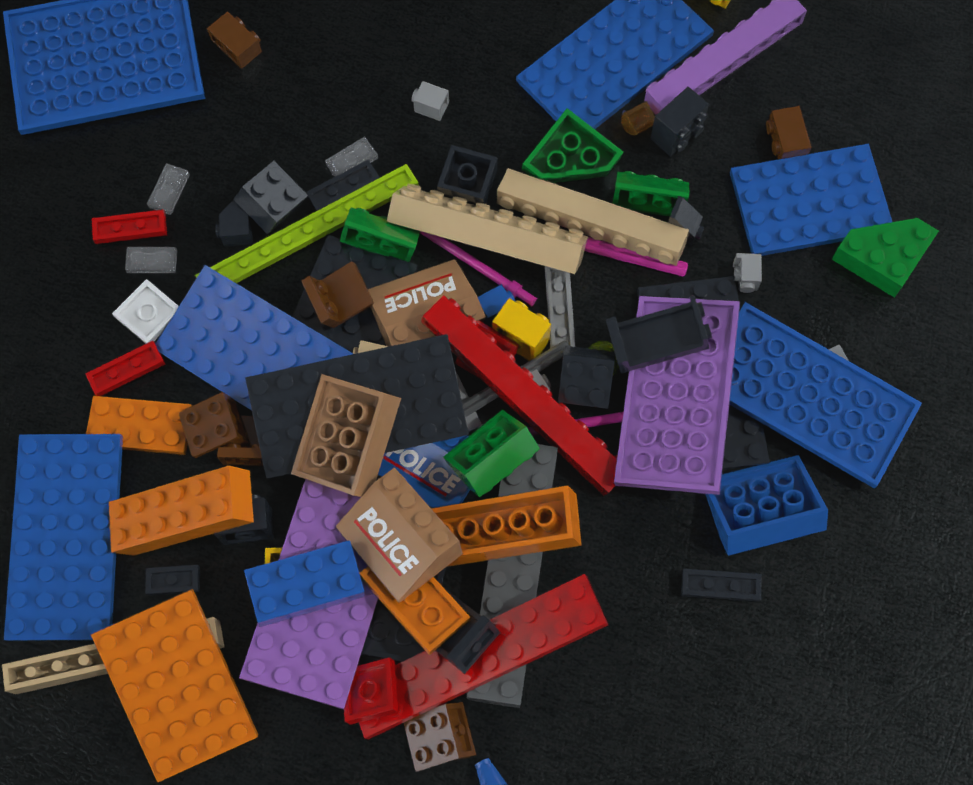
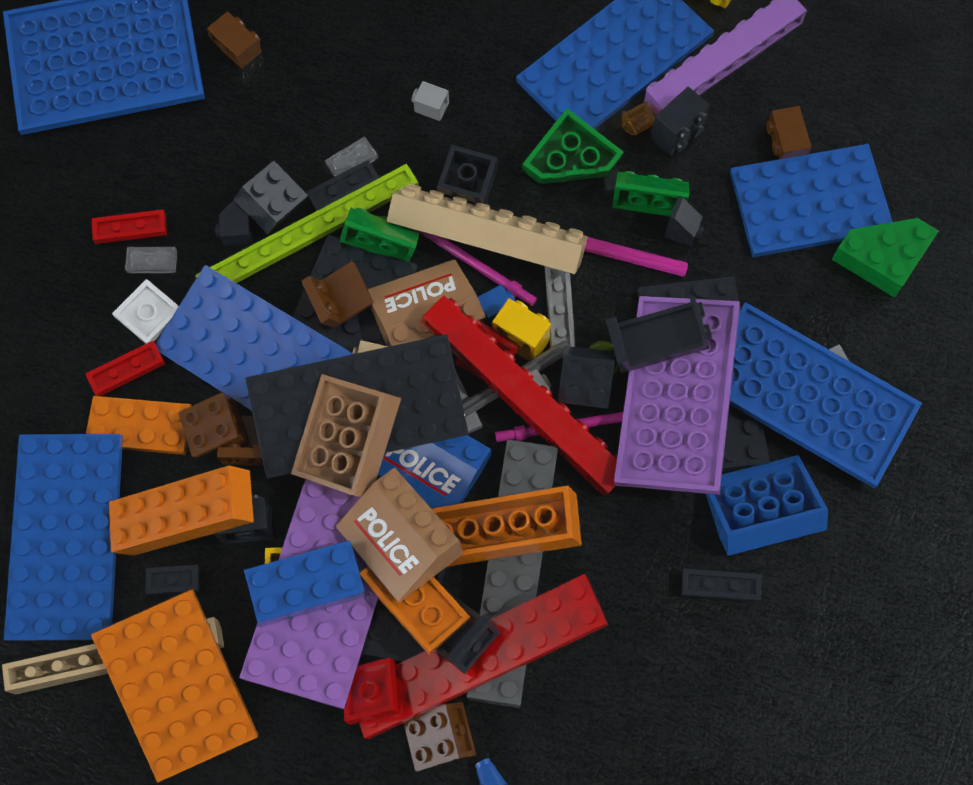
clear plate [147,163,190,215] -> none
green slope [443,410,540,497] -> none
tan brick [497,168,689,266] -> none
light grey brick [733,253,762,293] -> none

